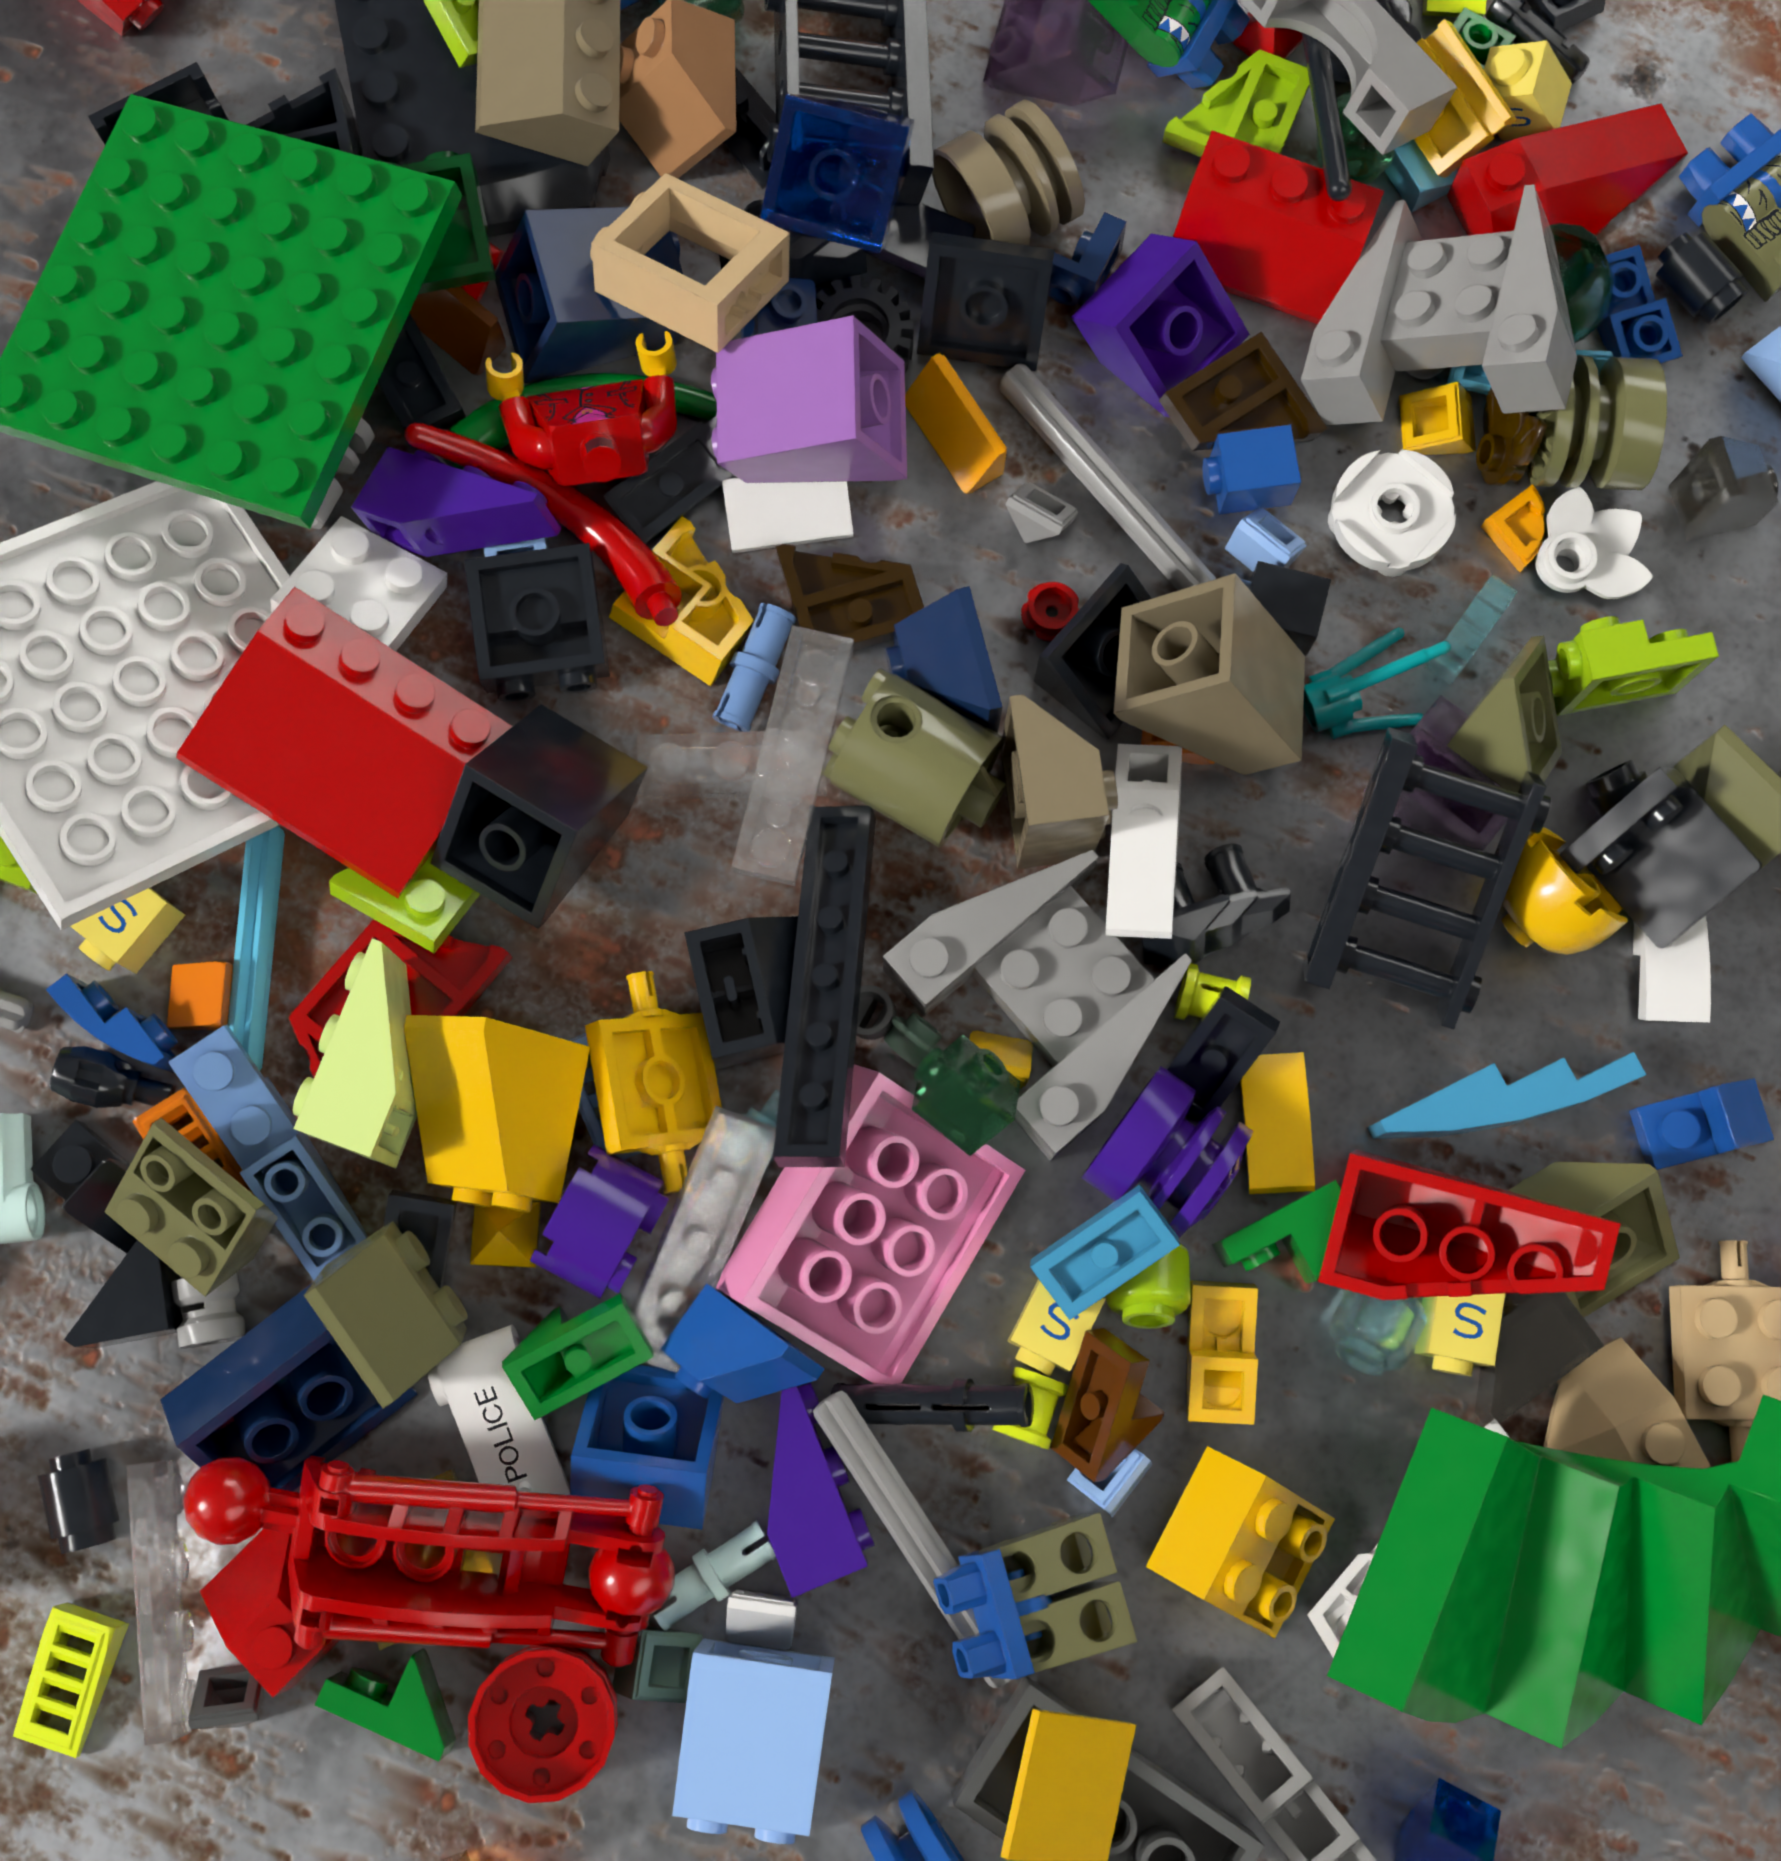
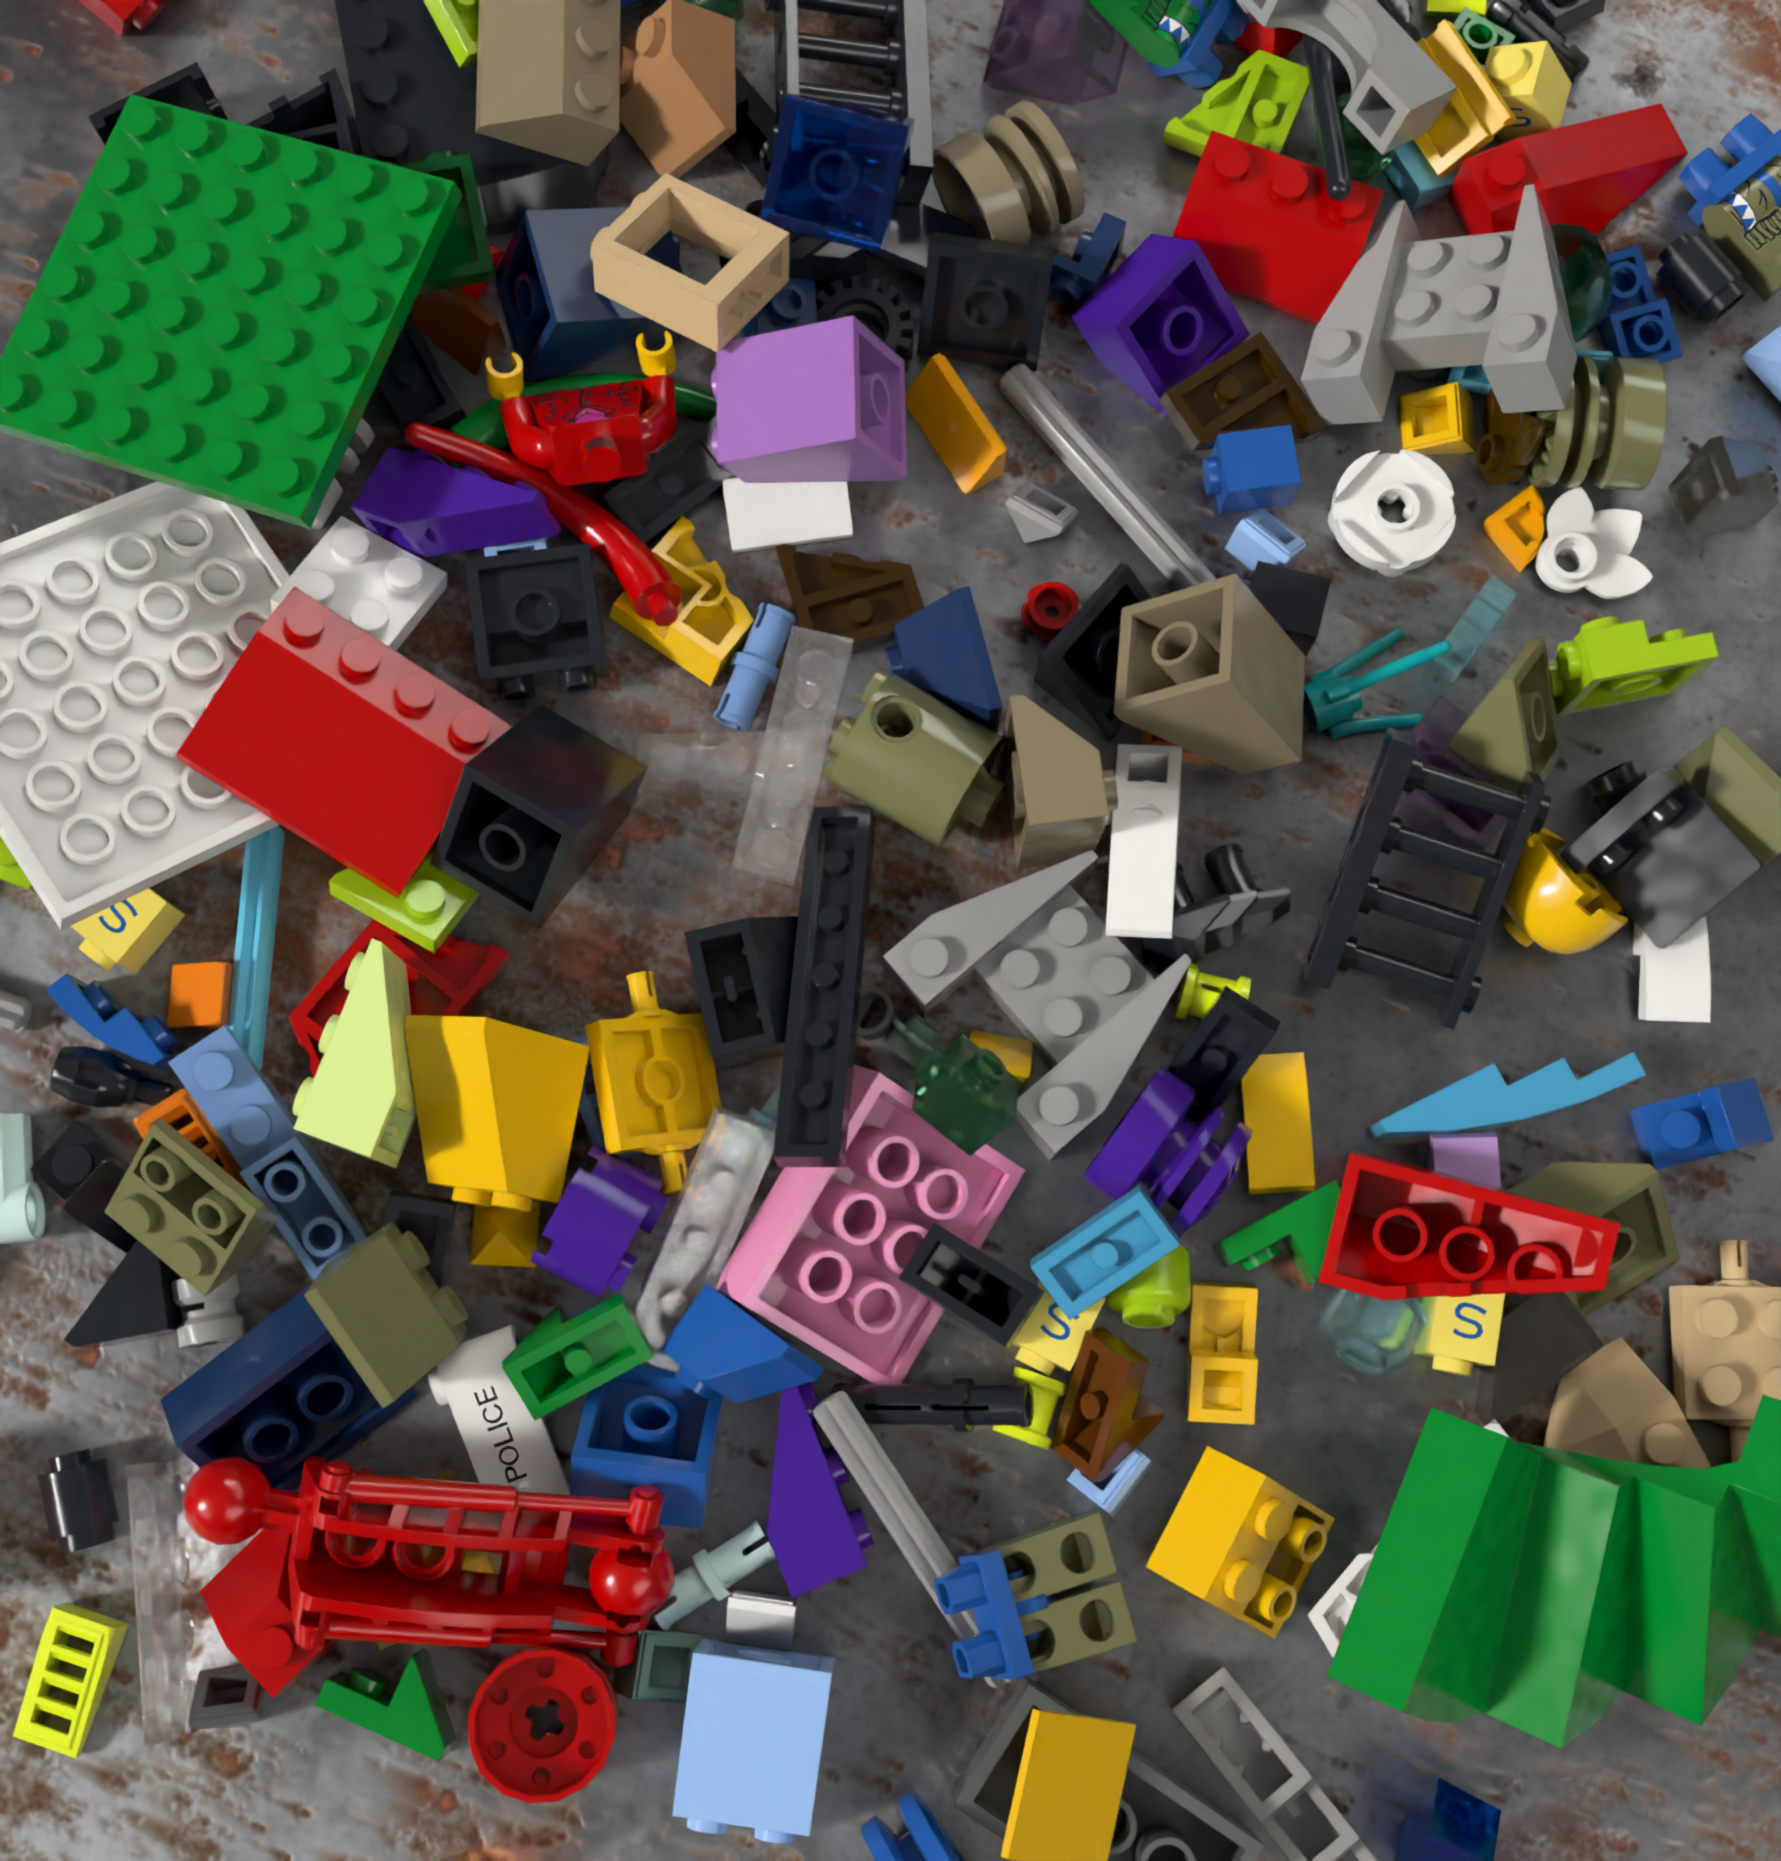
none -> black slope [899,1222,1044,1349]
none -> lavender slope [1428,1132,1501,1189]

